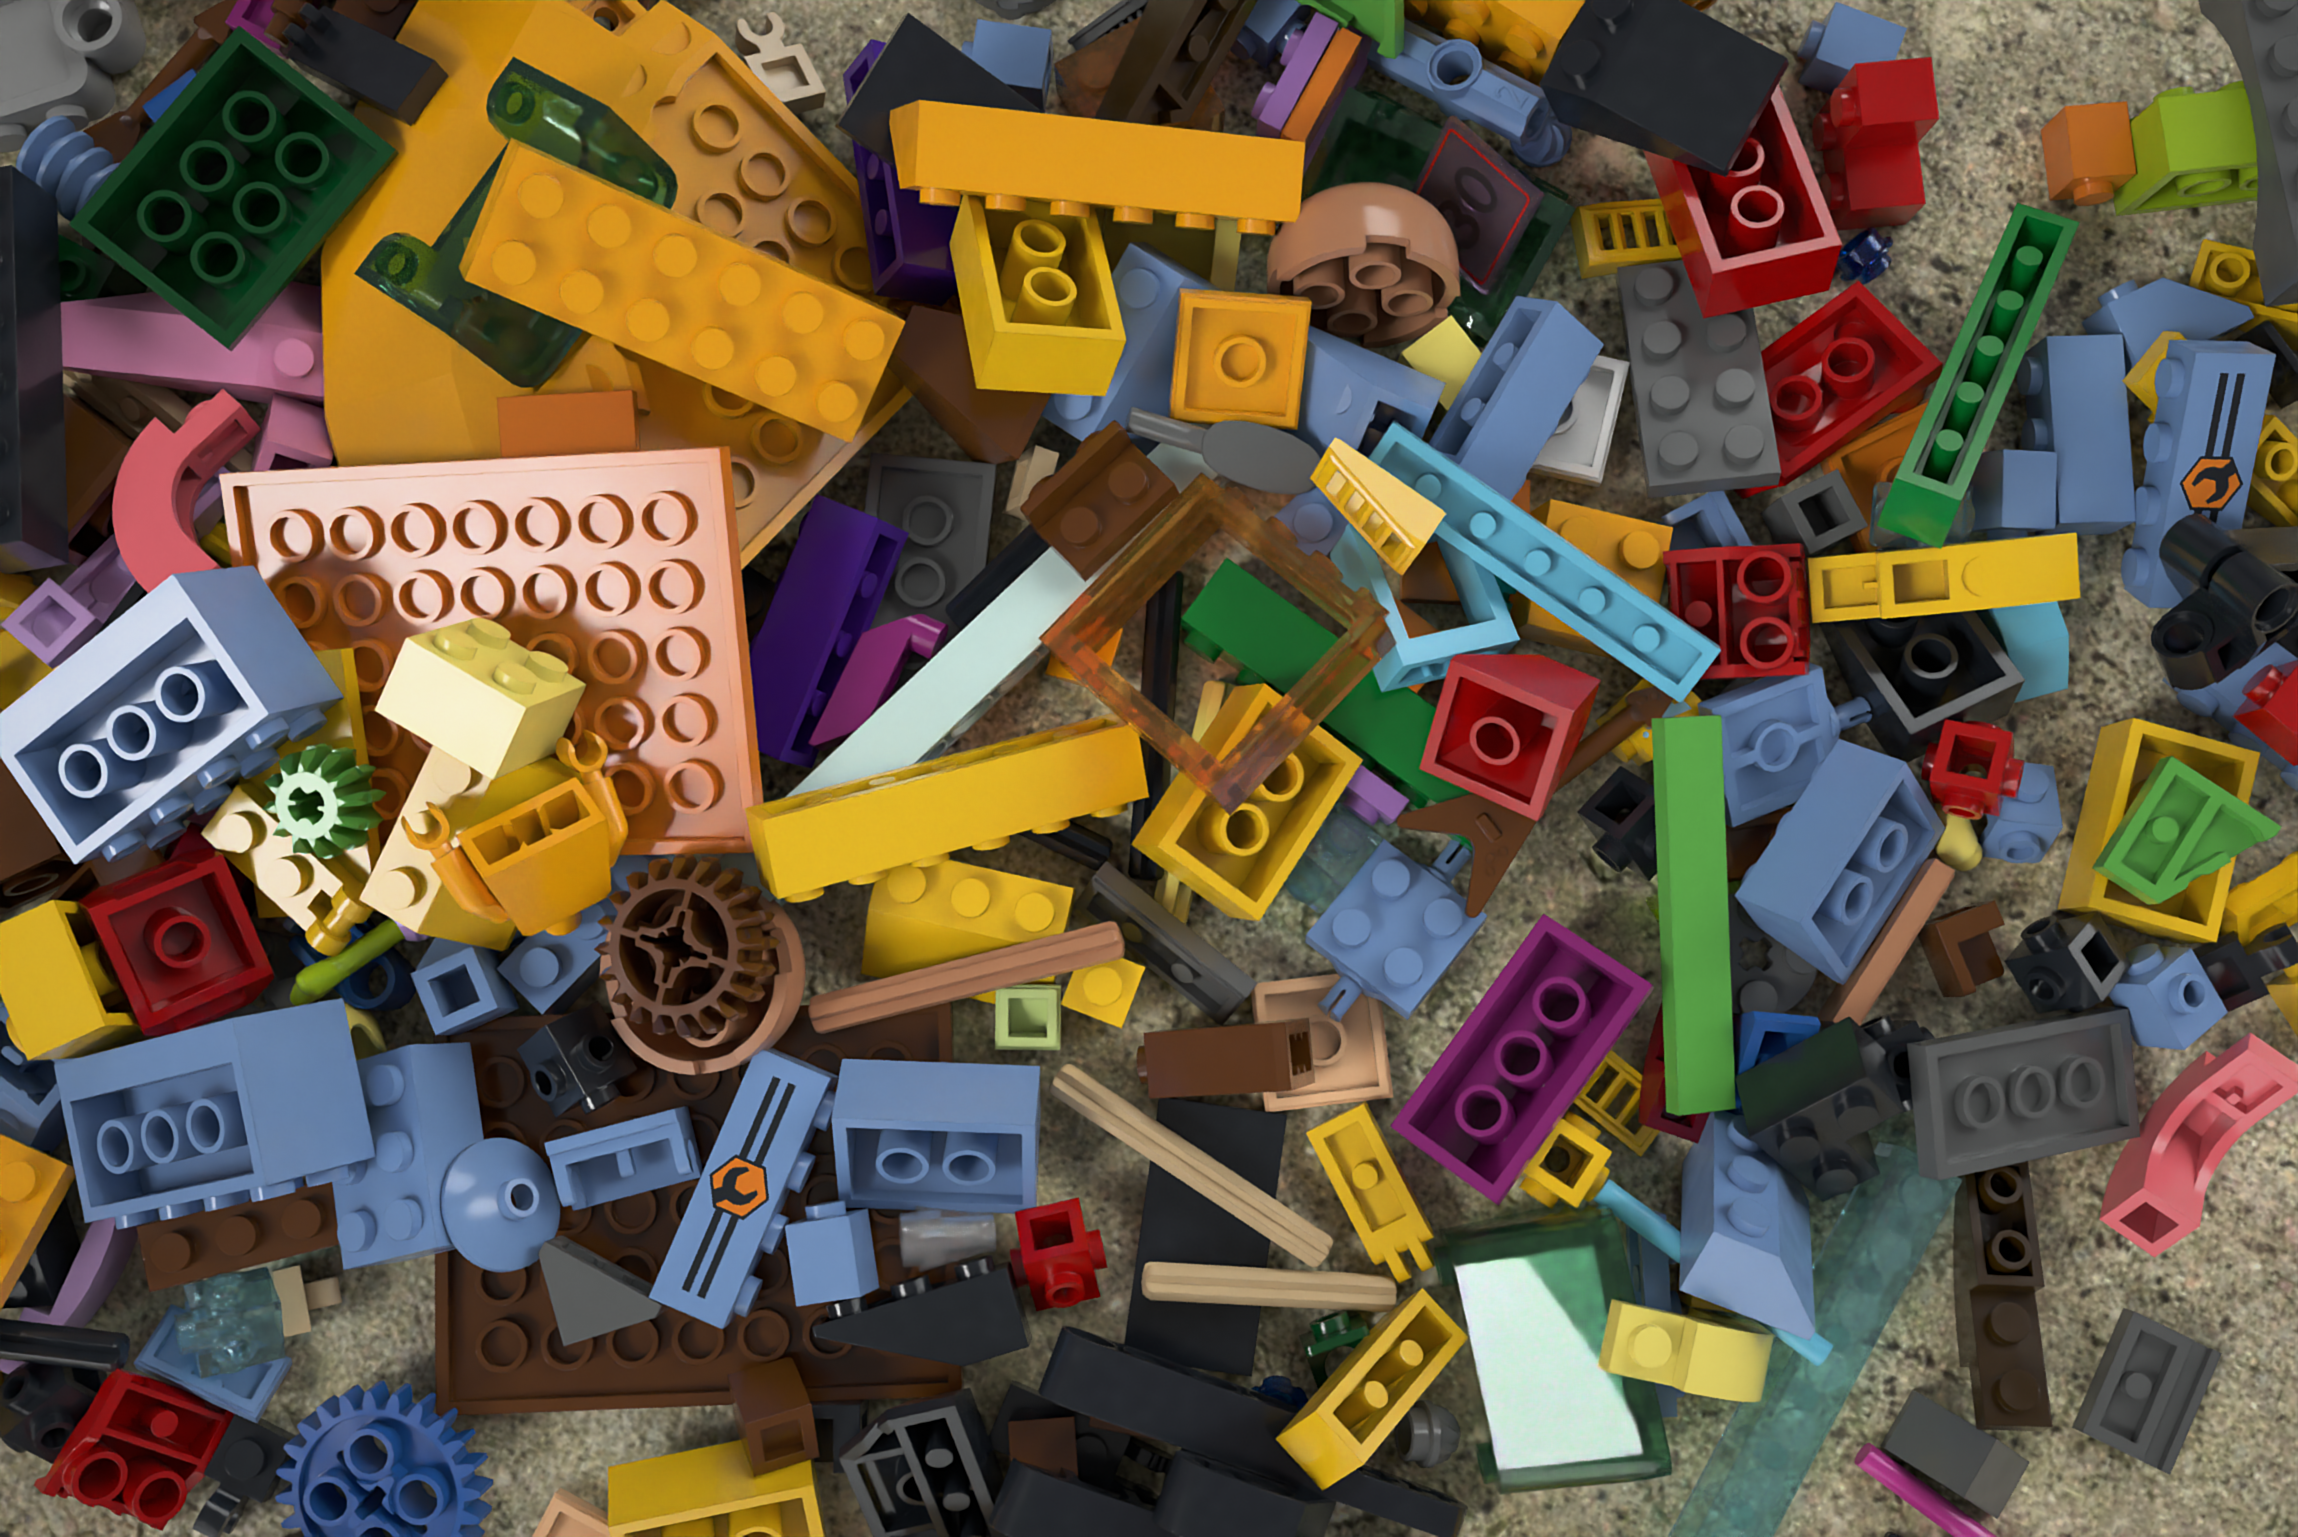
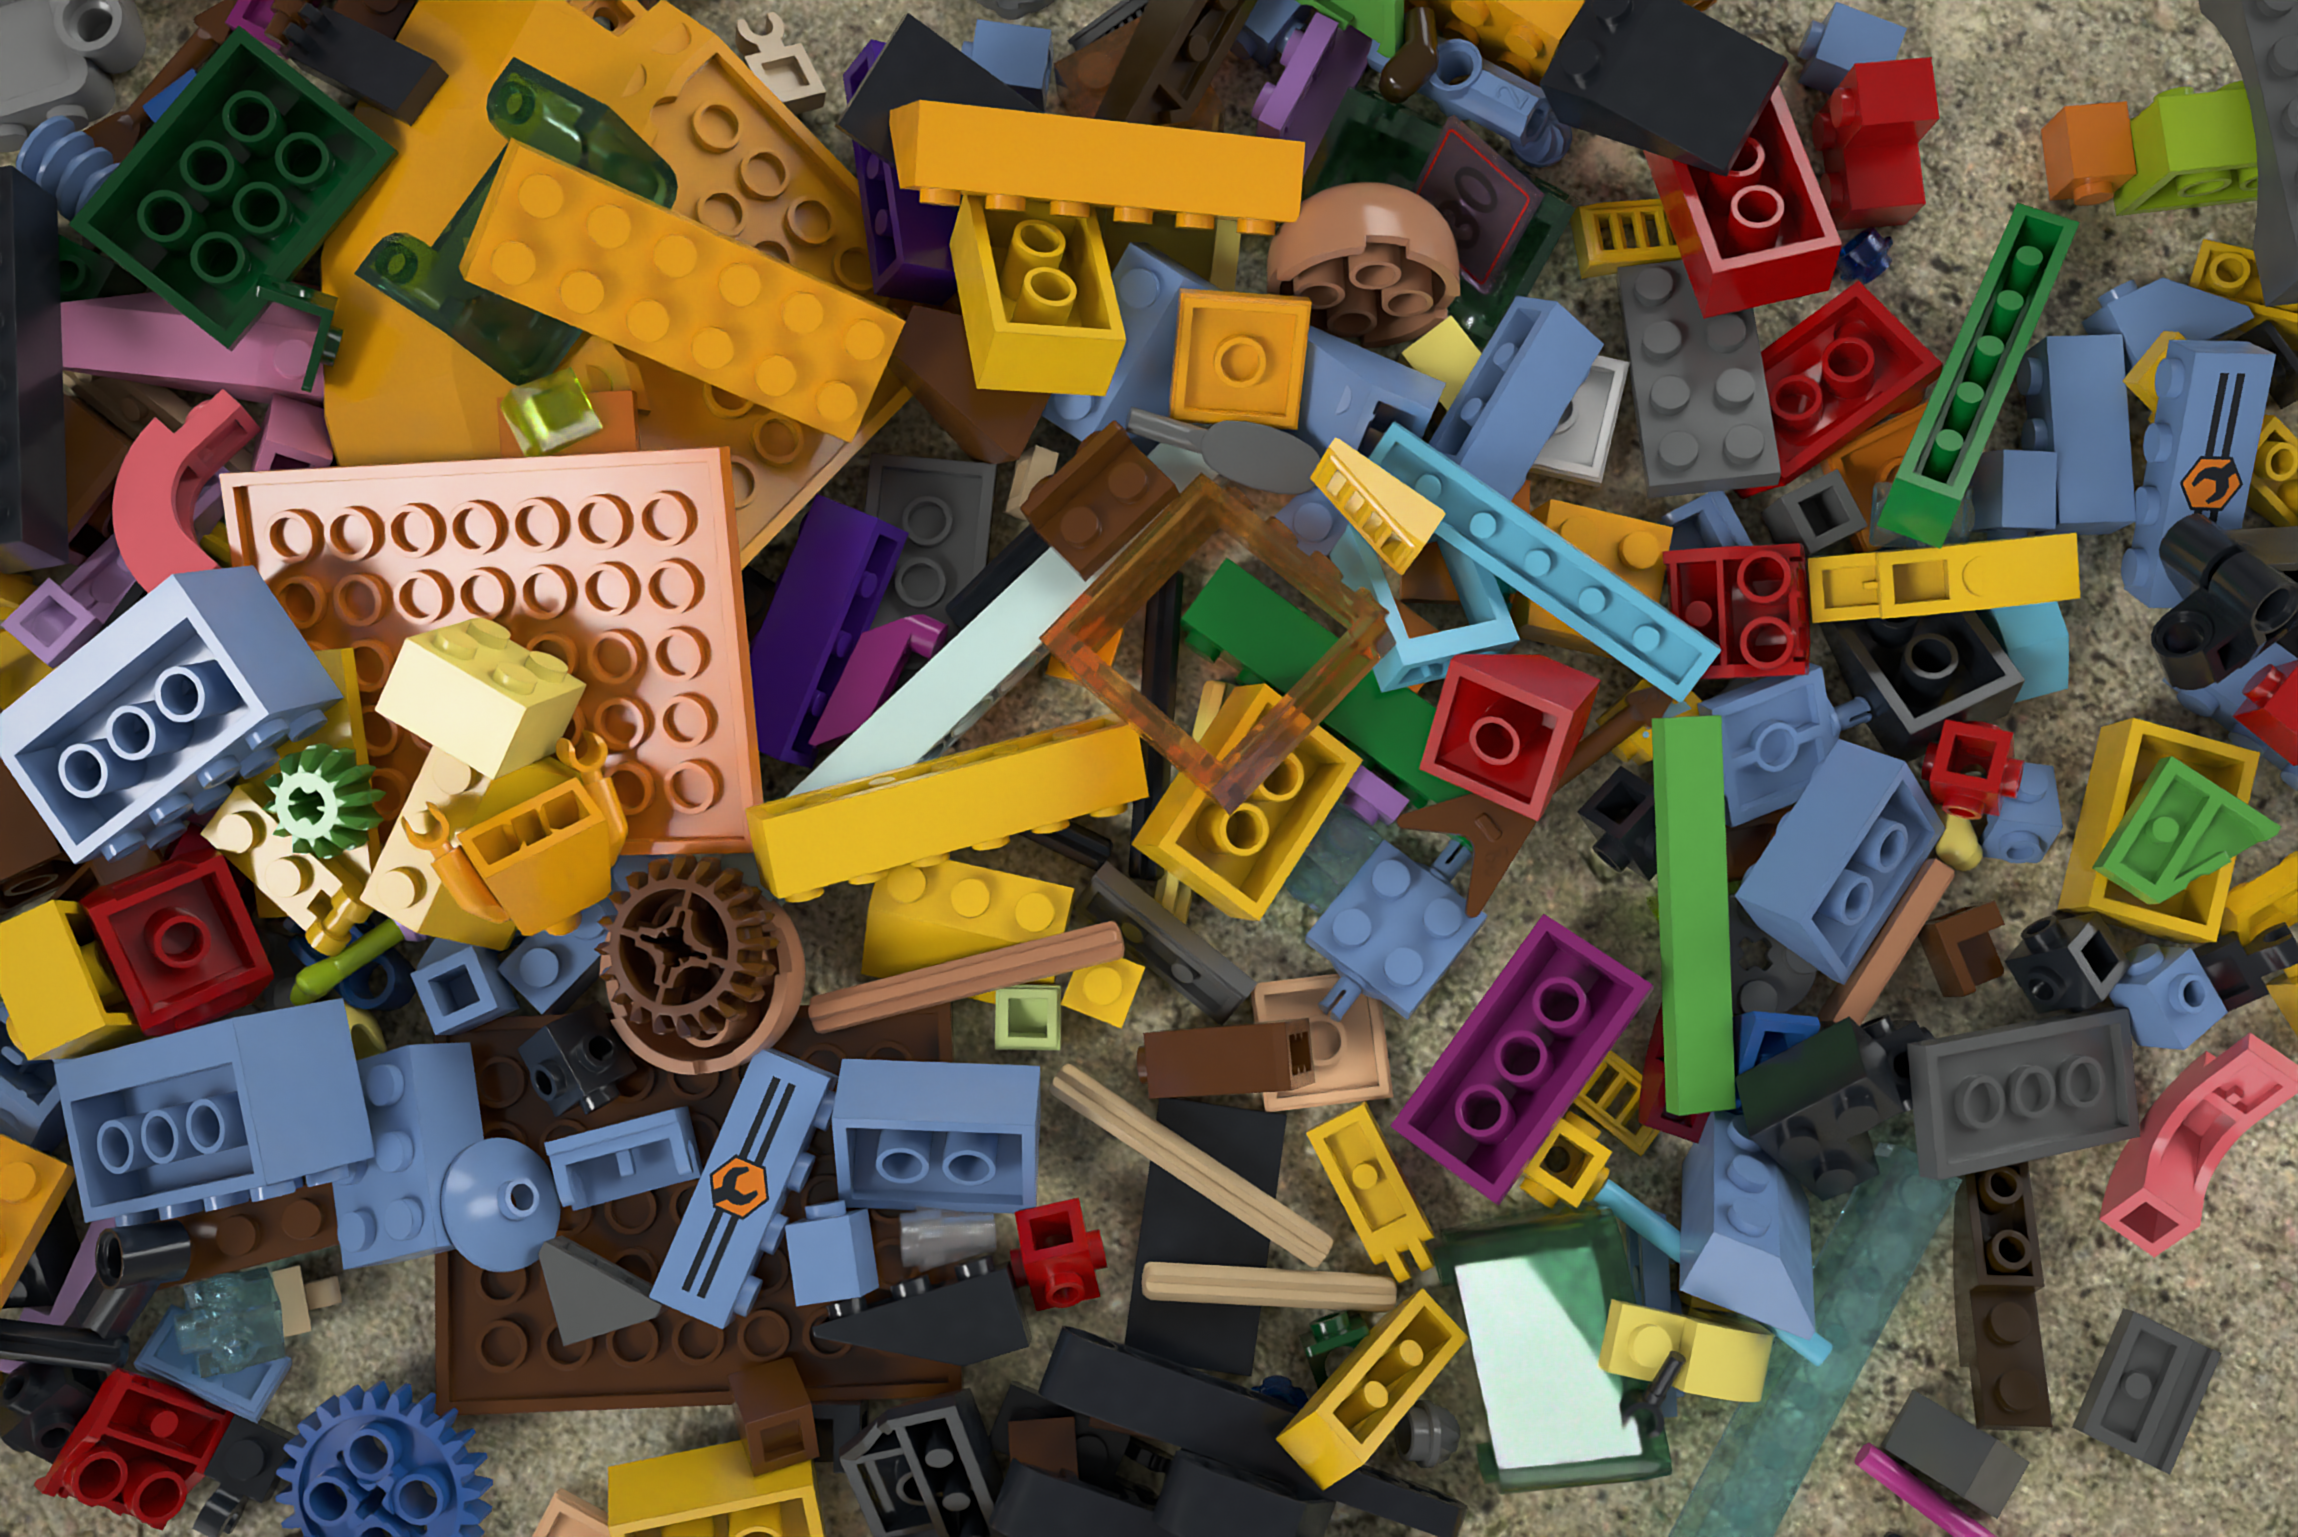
orange tile [1280,27,1362,157] -> none
none -> black piece [75,1220,191,1339]
none -> dark green bracket [253,273,344,393]
none -> clear neon green slope [500,367,603,457]
none -> dark brown arm [1378,7,1439,104]
none -> black hand [1618,1351,1686,1438]

